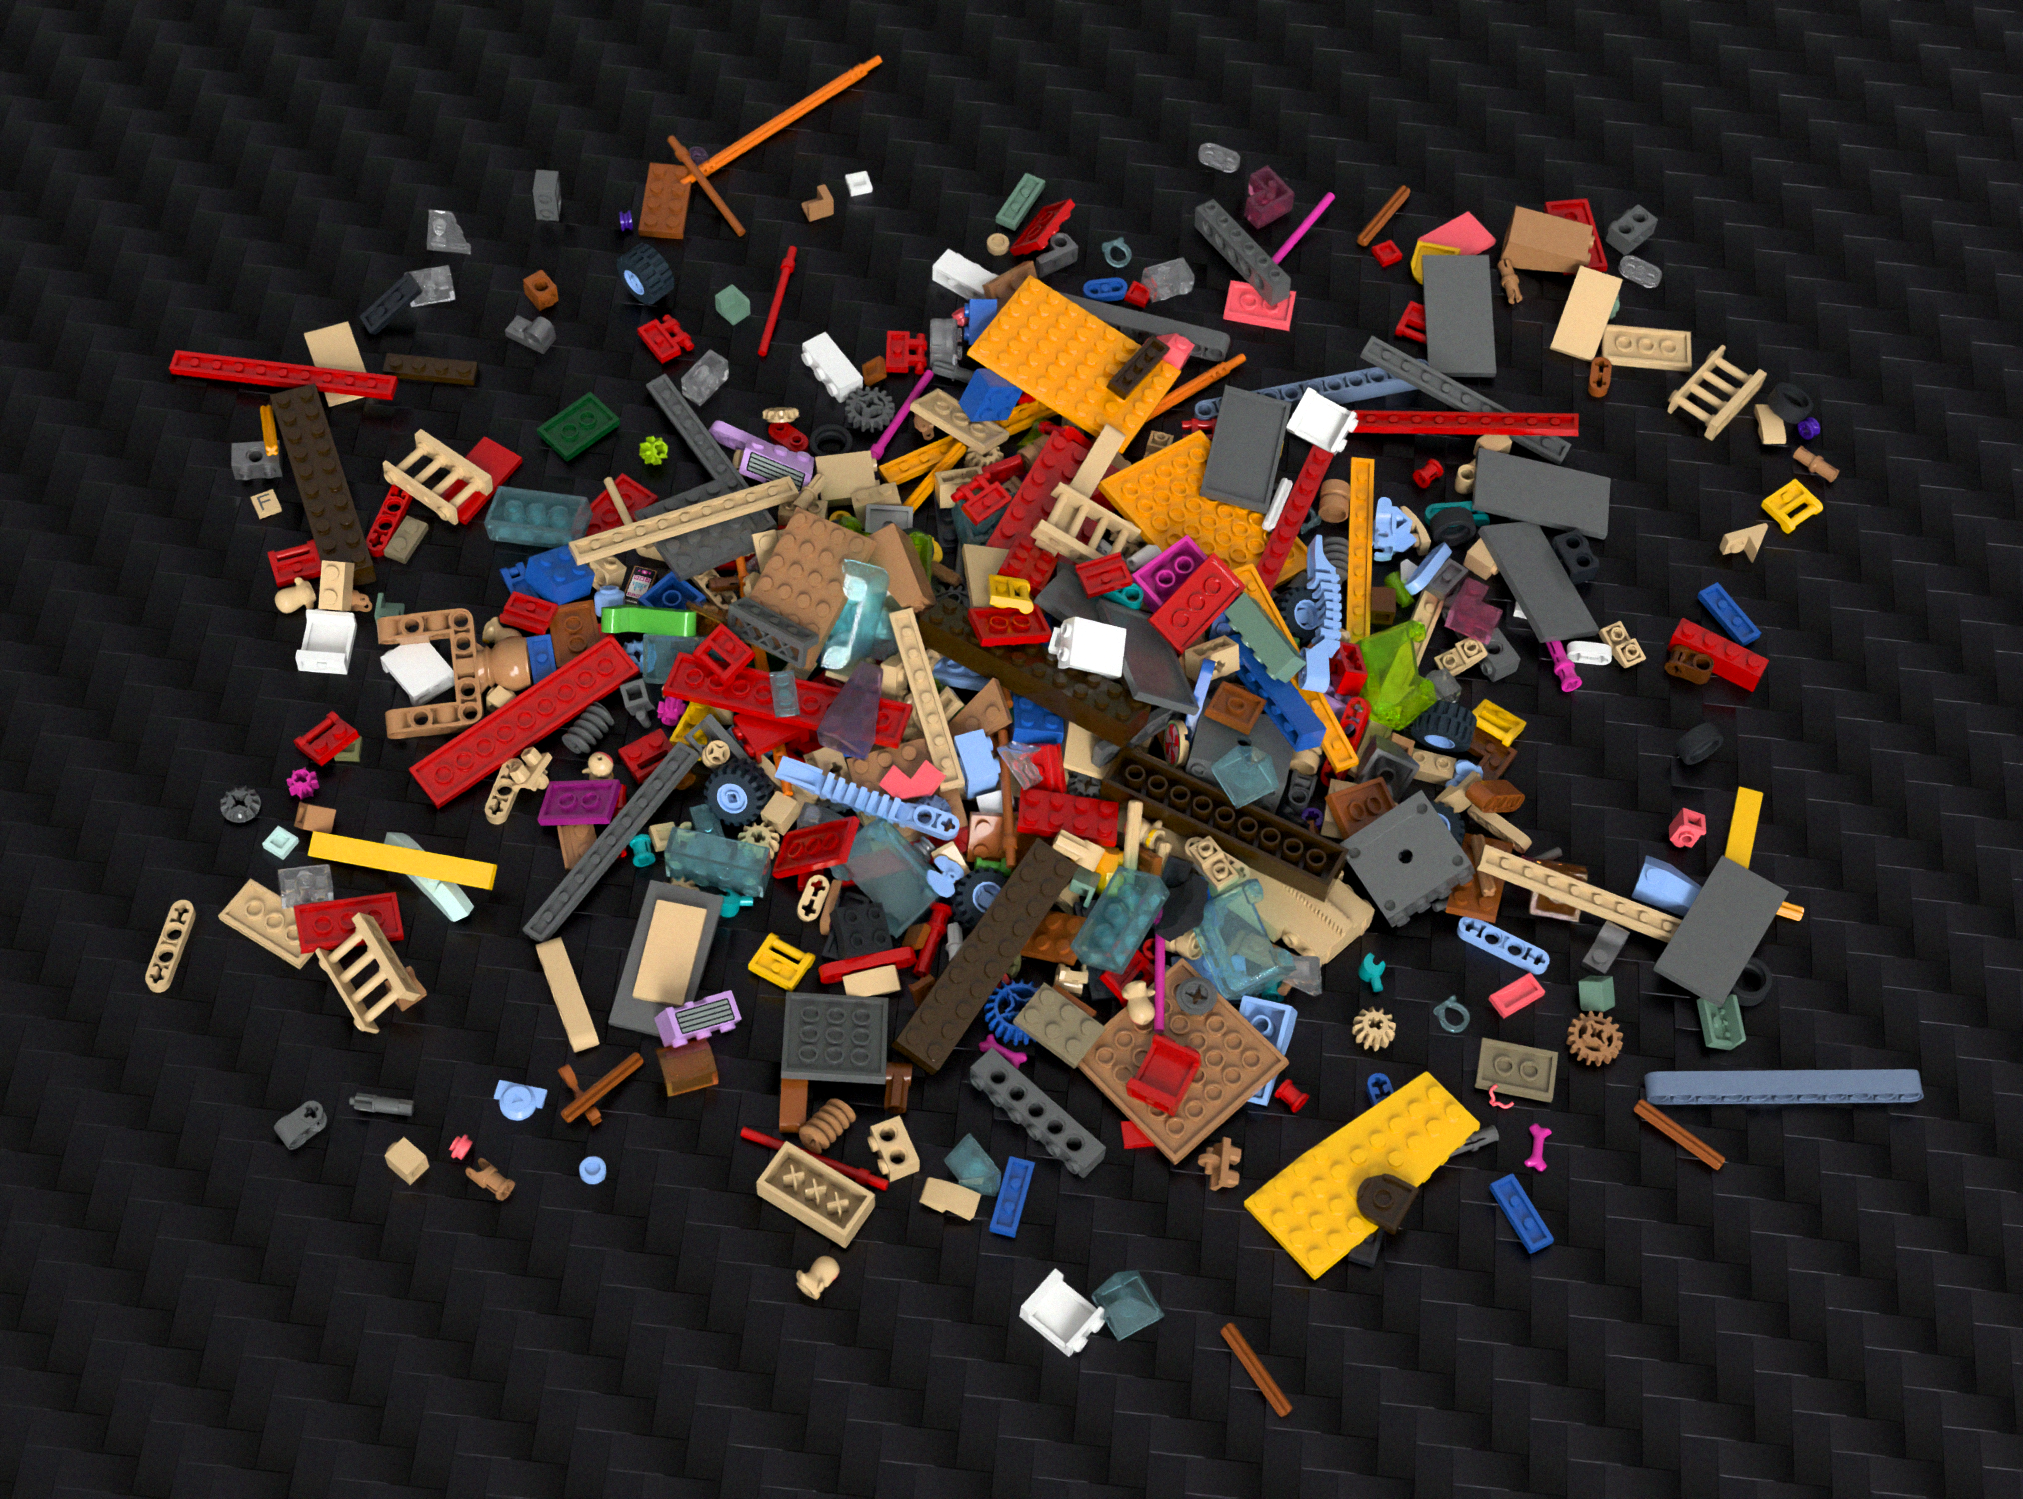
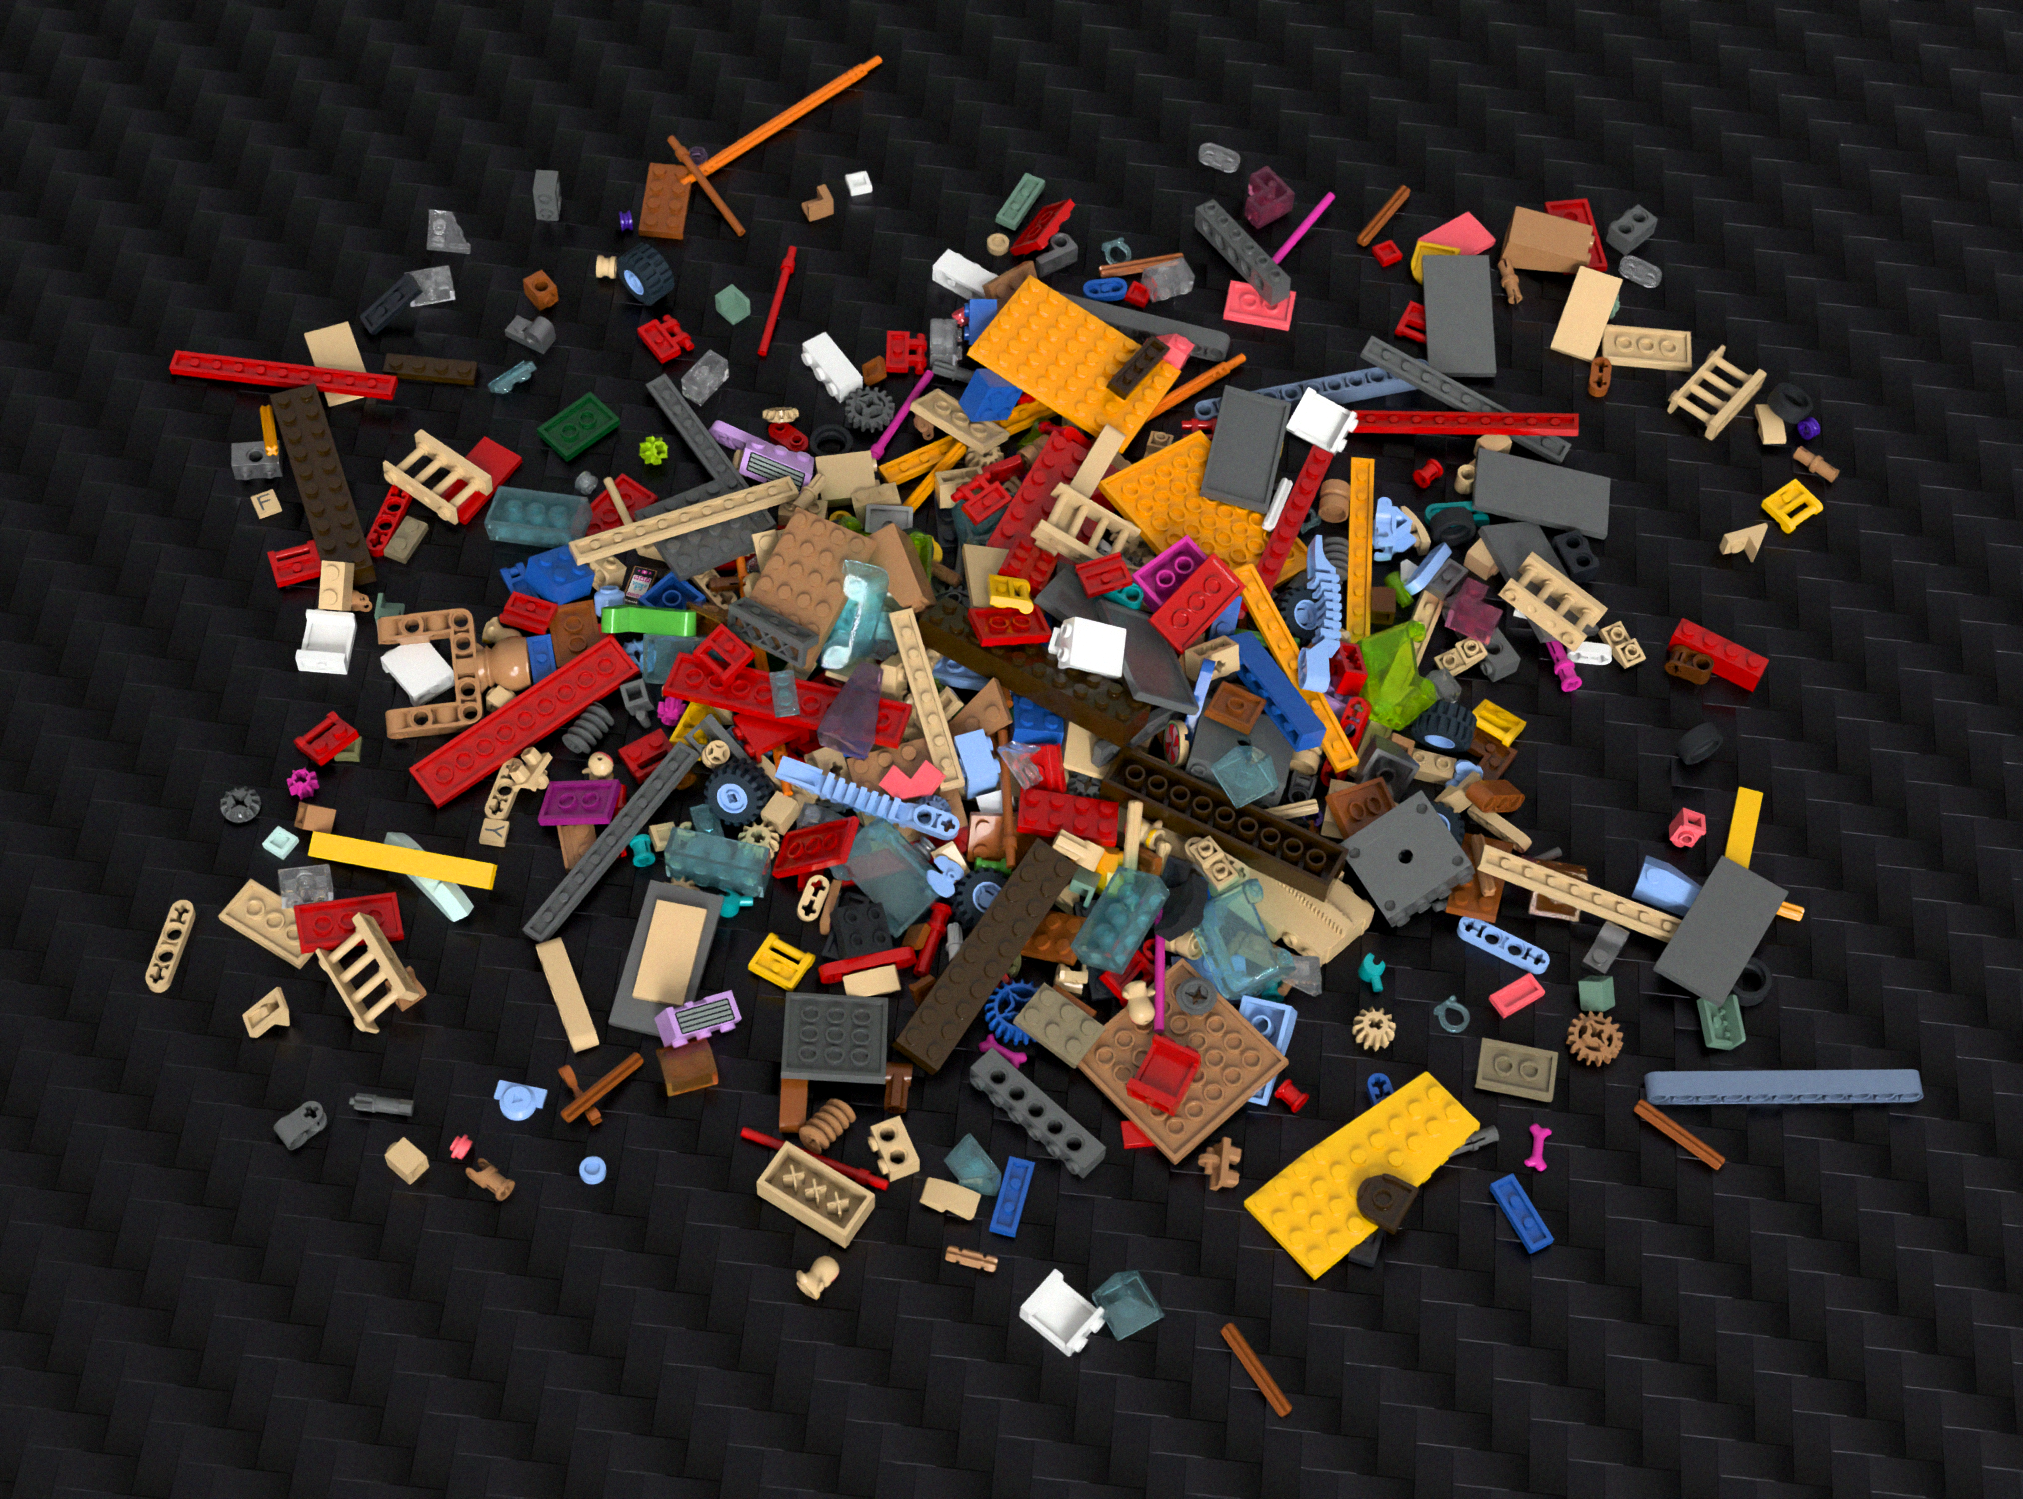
tan animal [275,577,316,613] -> none
white cone [1127,544,1162,571] -> none
sand green brick [1224,592,1307,683] -> none
coral piece [1489,1084,1514,1109] -> none
blue plate [1697,582,1761,647] -> none
none -> tan slope [242,987,290,1038]
none -> tan tile [479,818,510,847]
none -> clear light blue plate [487,361,536,394]
none -> clear bush [575,471,598,495]
none -> tan wheel [596,255,617,279]
none -> medium nougat axle [945,1245,998,1272]
none -> dark orange axle [1098,252,1184,279]
none -> tan axle [1263,799,1319,820]
none -> tan fence [1498,552,1608,652]

